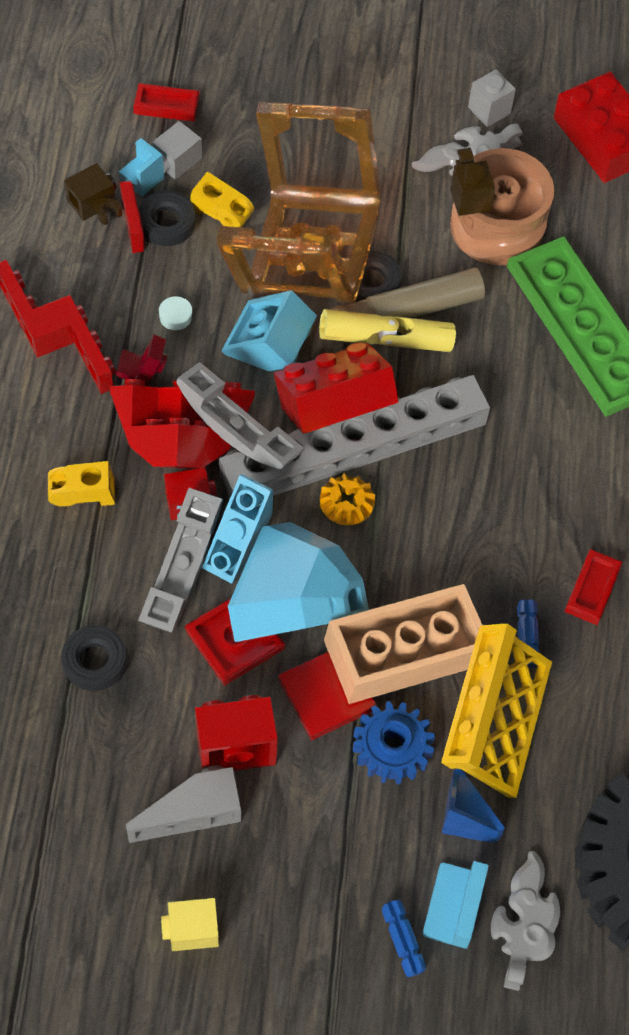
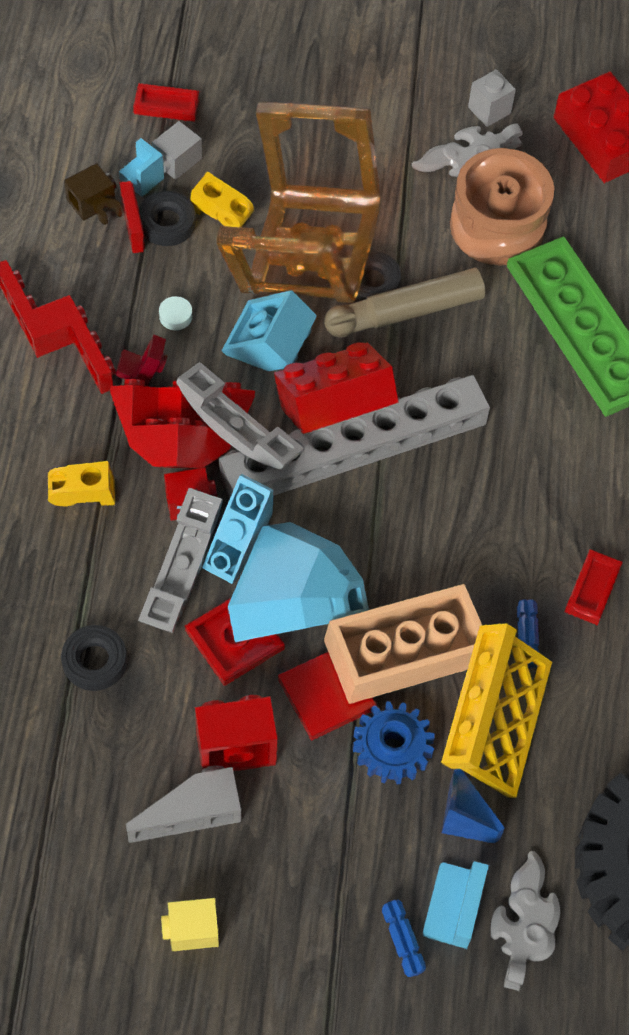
light yellow piece [319,309,456,352] -> none
light orange gear [320,473,375,525] -> none
dark brown brick [450,148,495,216] -> none

